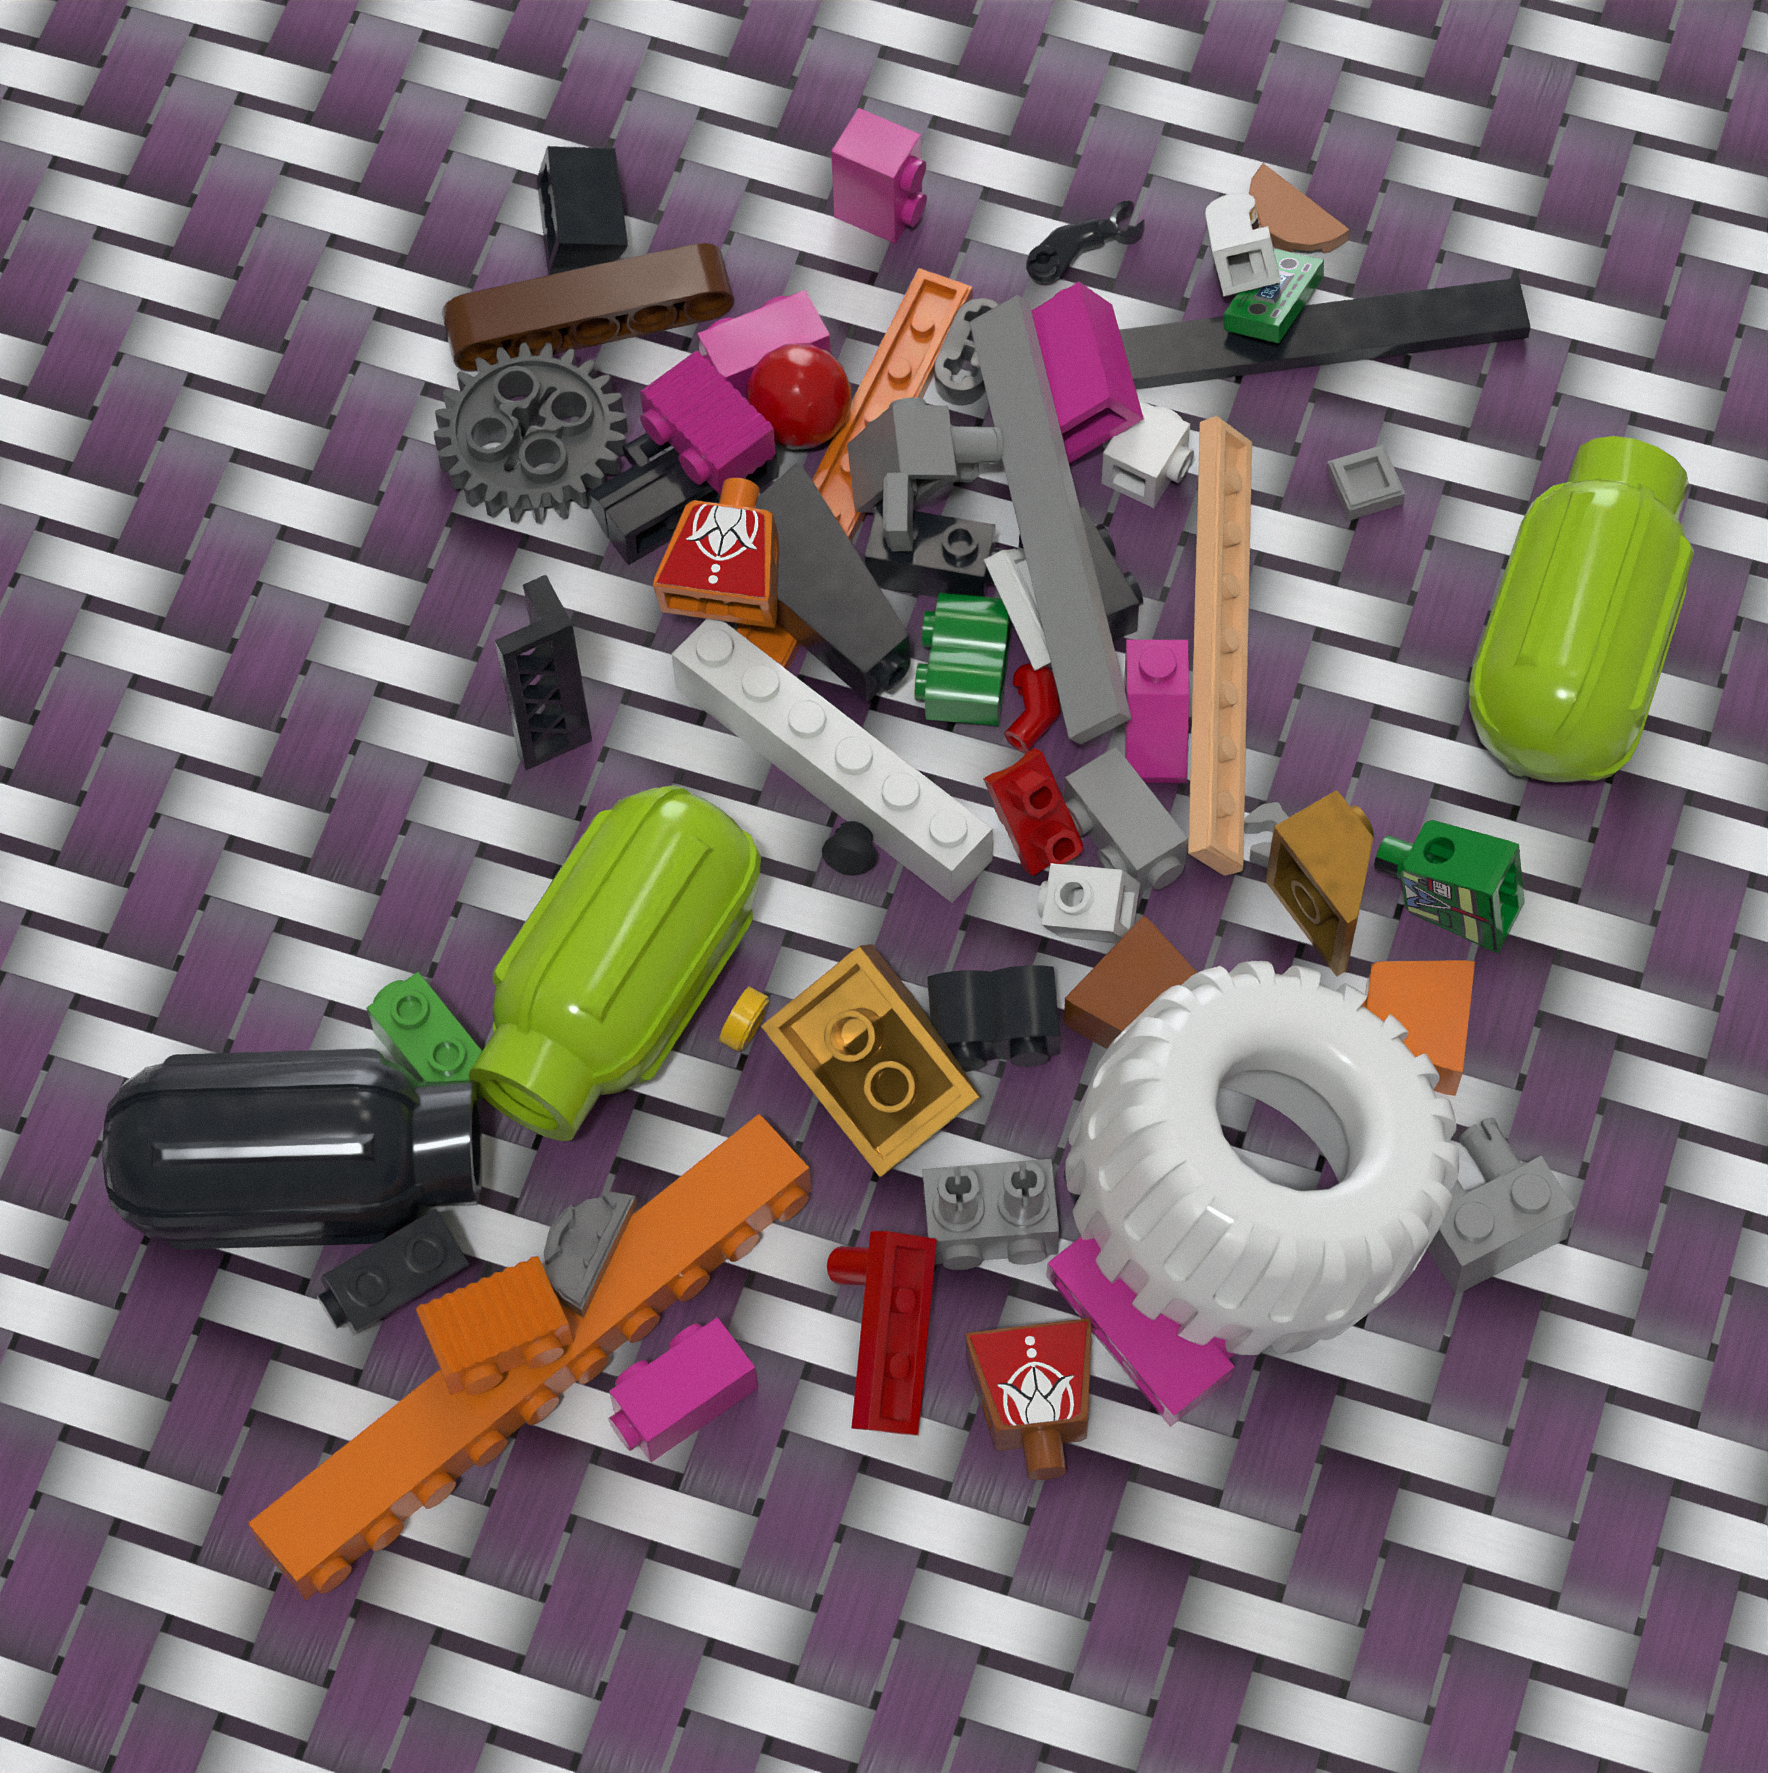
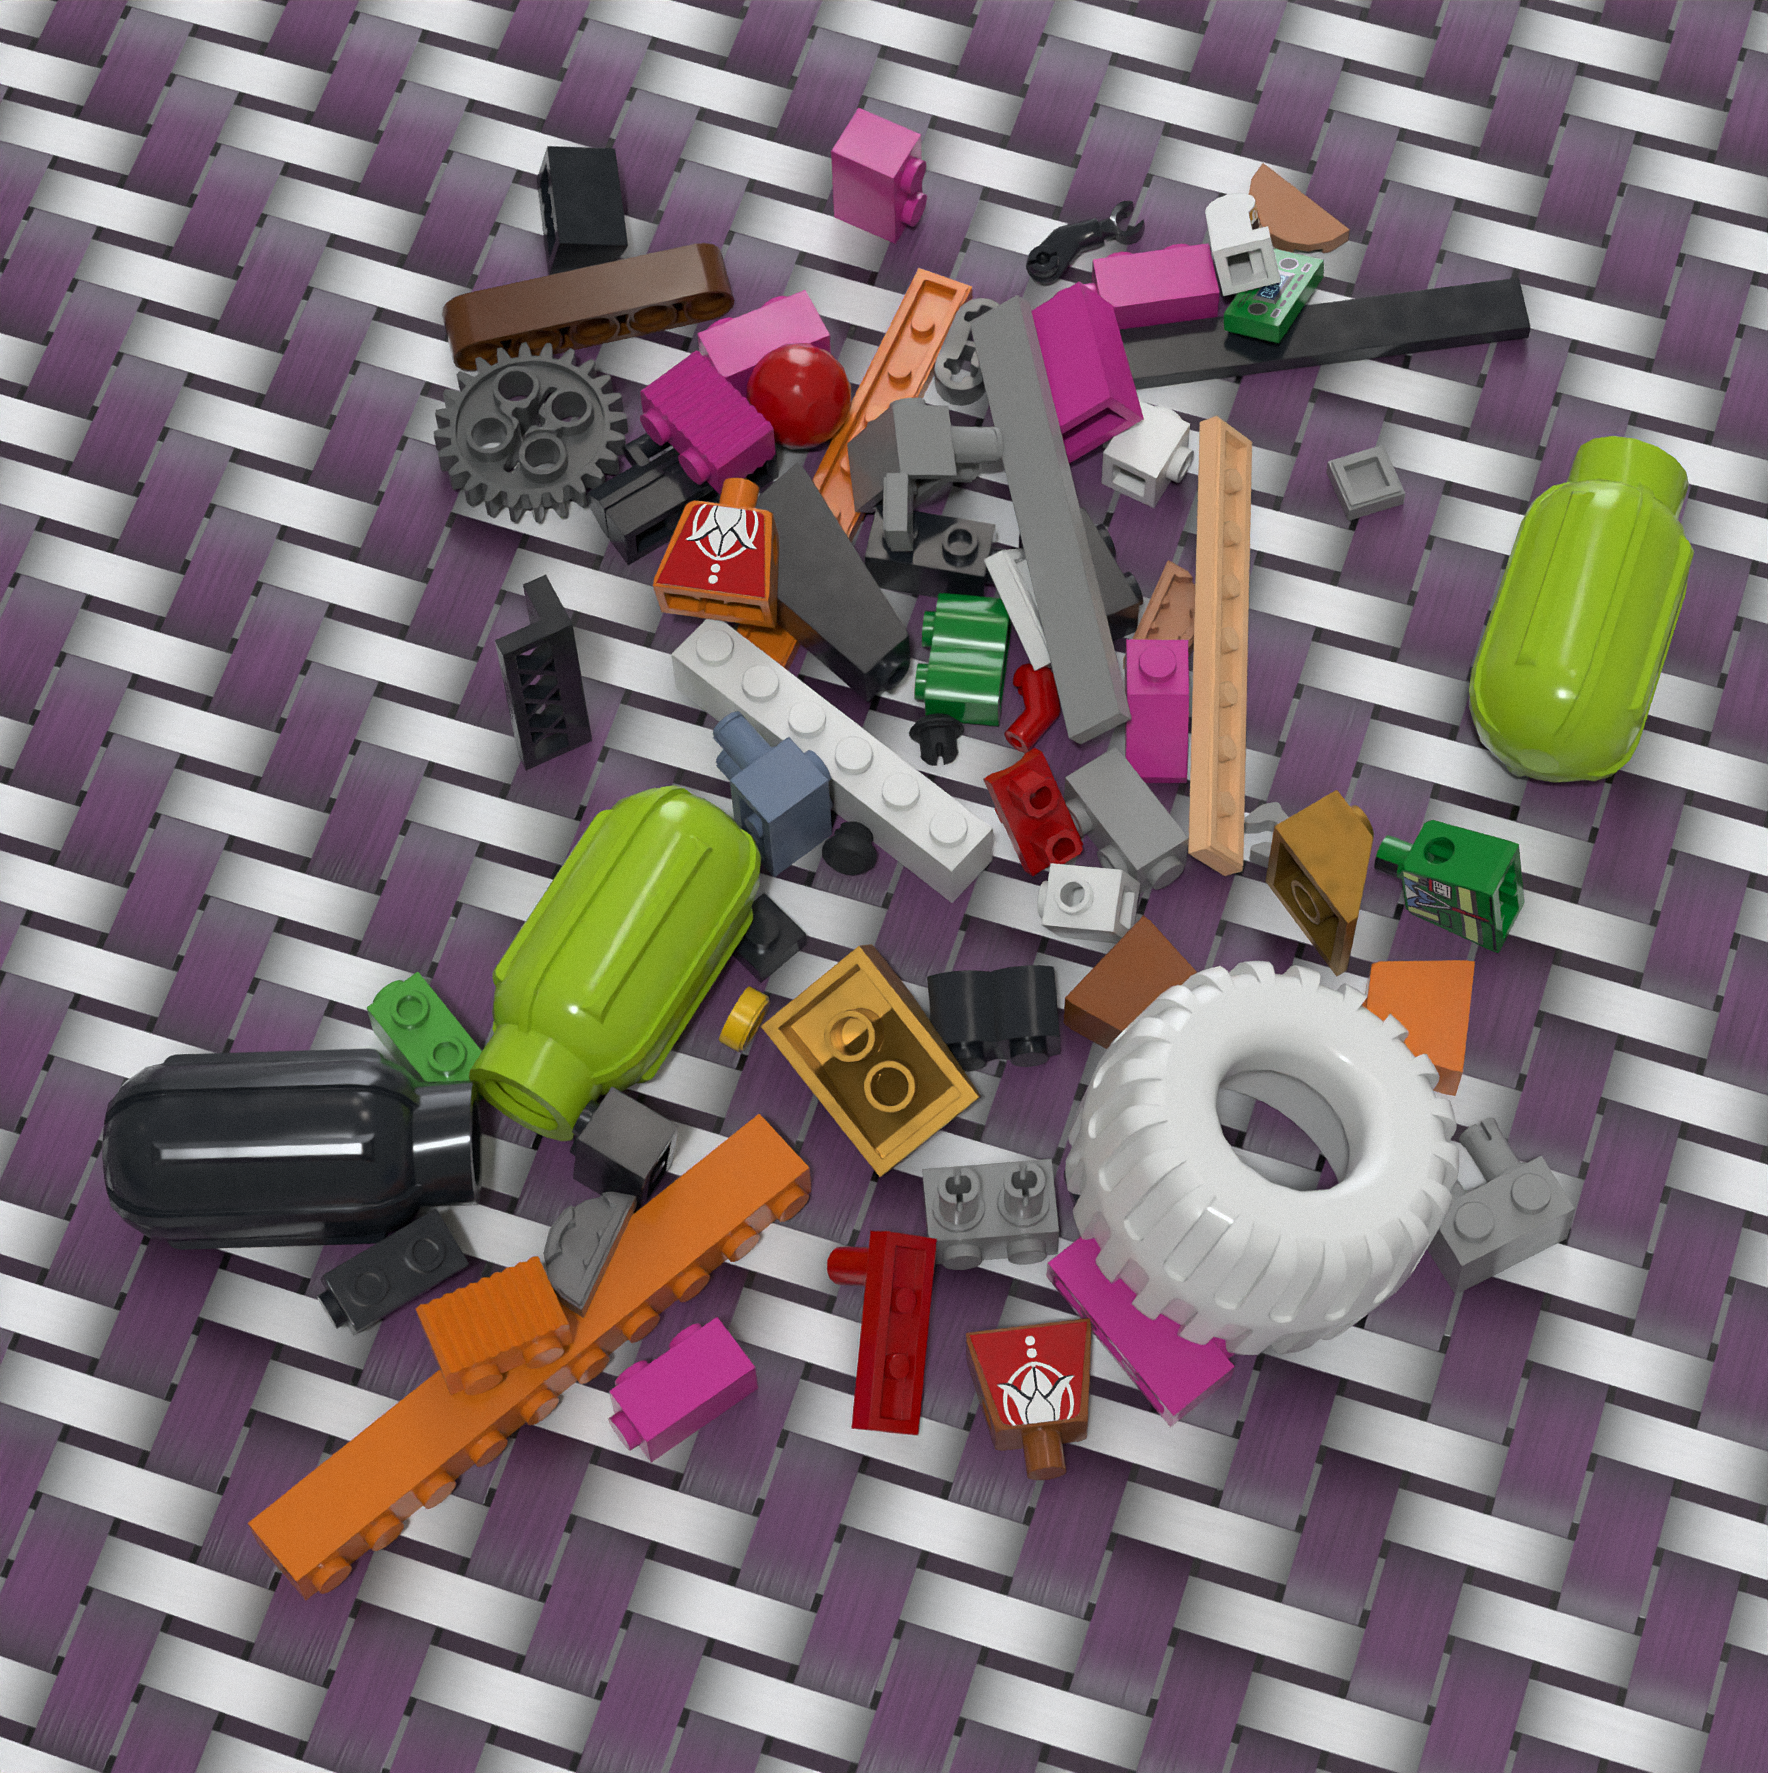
none -> black brick [570,1087,679,1214]
none -> sand blue brick [713,711,833,877]
none -> black plate [732,893,807,983]
none -> black piece [909,713,964,766]
none -> dark pink brick [1083,243,1219,330]
none -> nougat tile [1123,560,1195,669]

